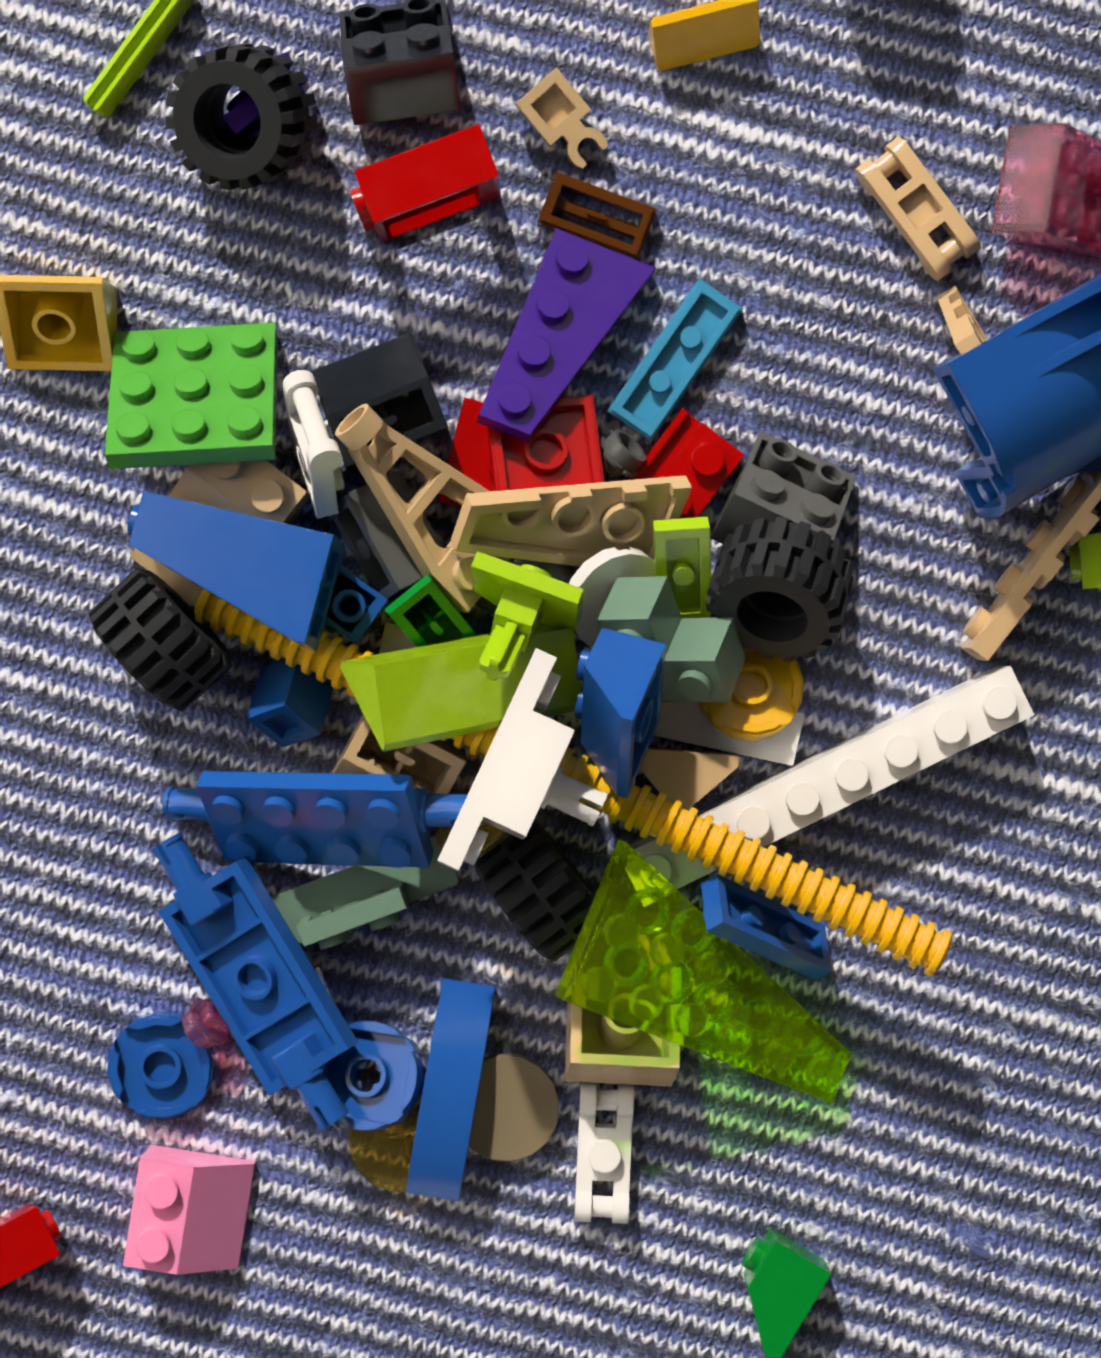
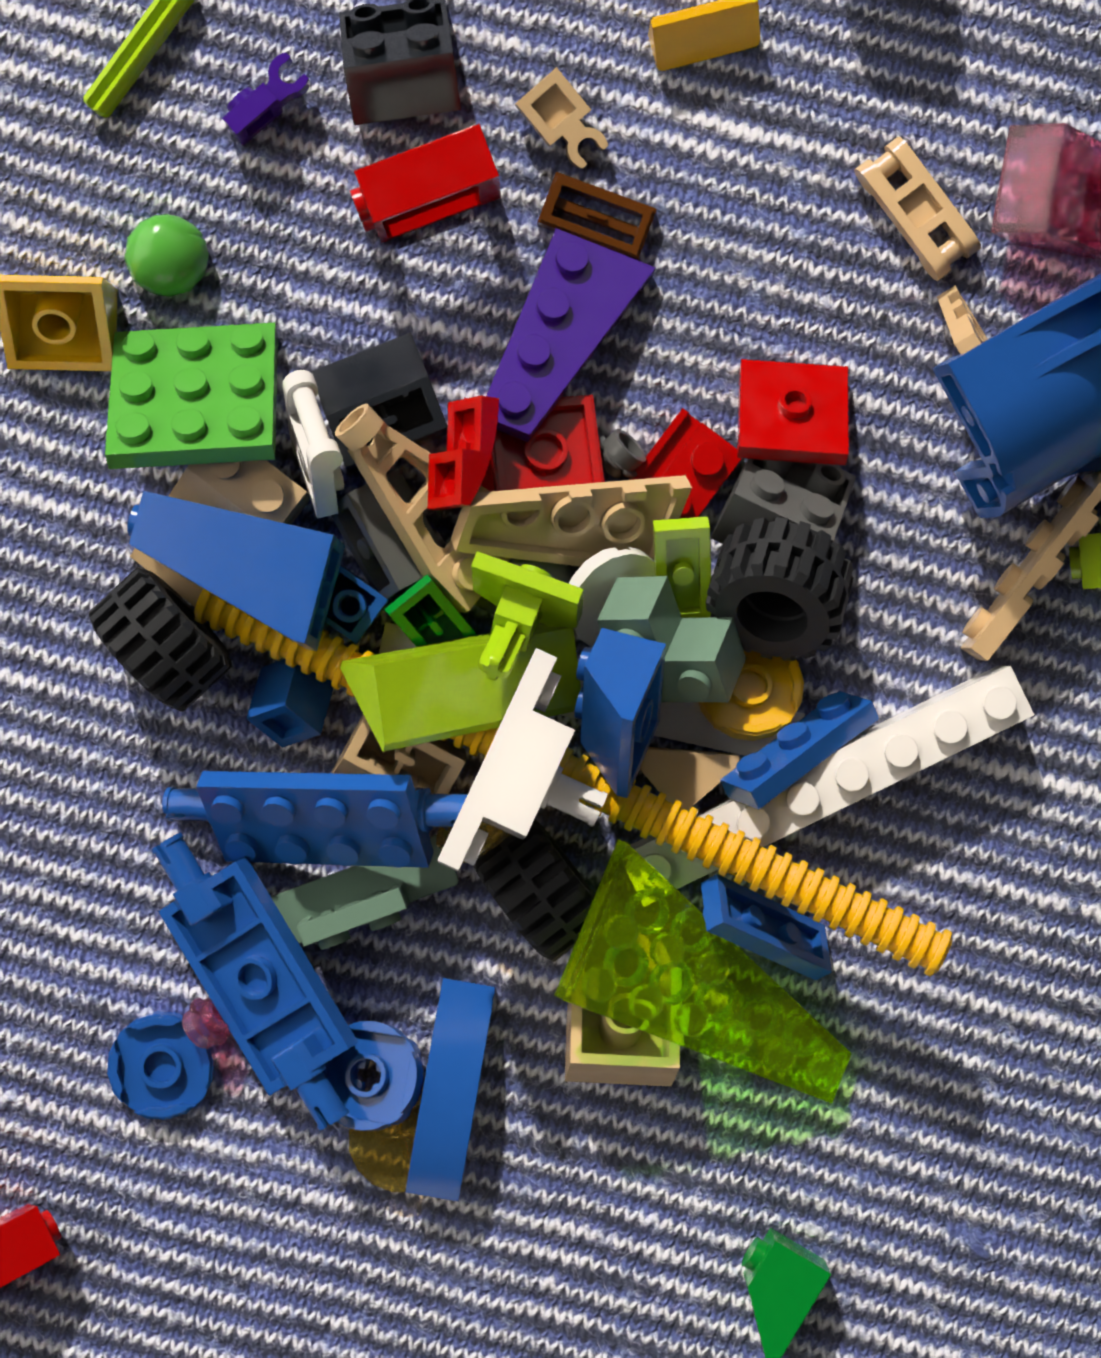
bright pink slope [123,1145,256,1275] -> none
black tyre [165,44,318,190] -> none
dark tan tile [469,1053,559,1162] -> none
white plate [574,1083,634,1224] -> none
dark azure tile [607,278,743,443] -> none
none -> bright green hair [124,214,209,297]
none -> red slope [427,395,499,510]
none -> blue plate [720,691,879,810]
none -> red plate [737,359,849,465]

